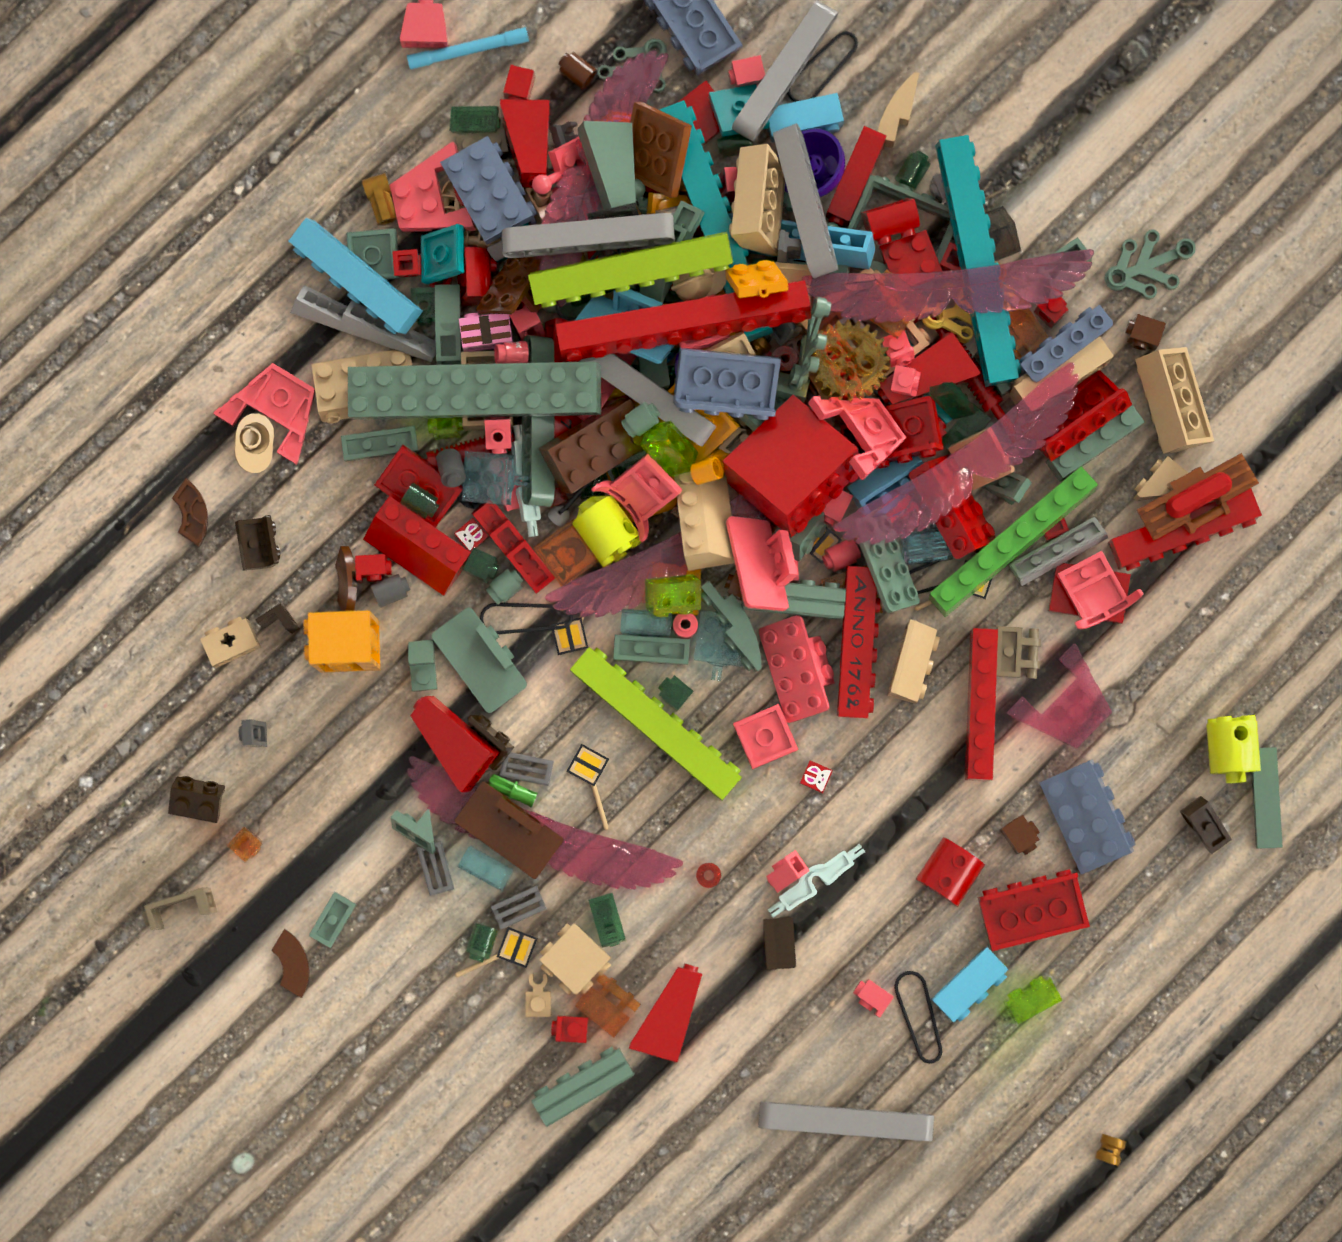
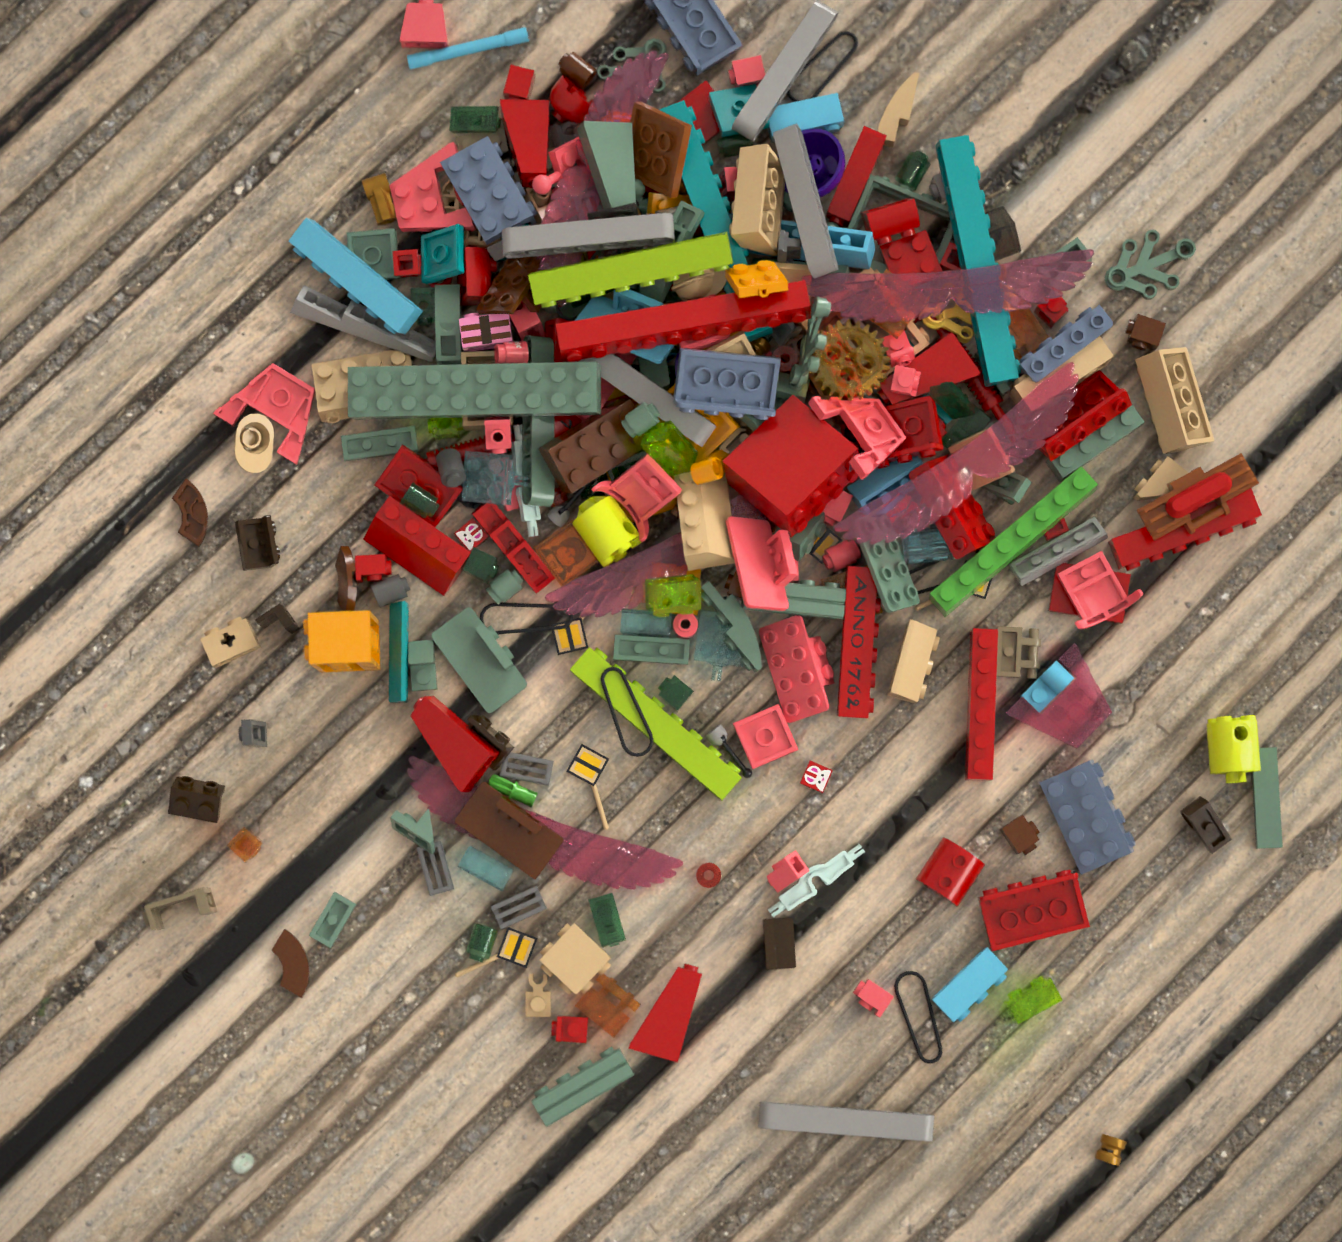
none -> teal slope [389,601,409,703]
none -> red cylinder [550,76,599,124]
none -> black piece [601,667,654,757]
none -> hinge [705,724,752,778]
none -> medium azure plate [1020,660,1074,714]

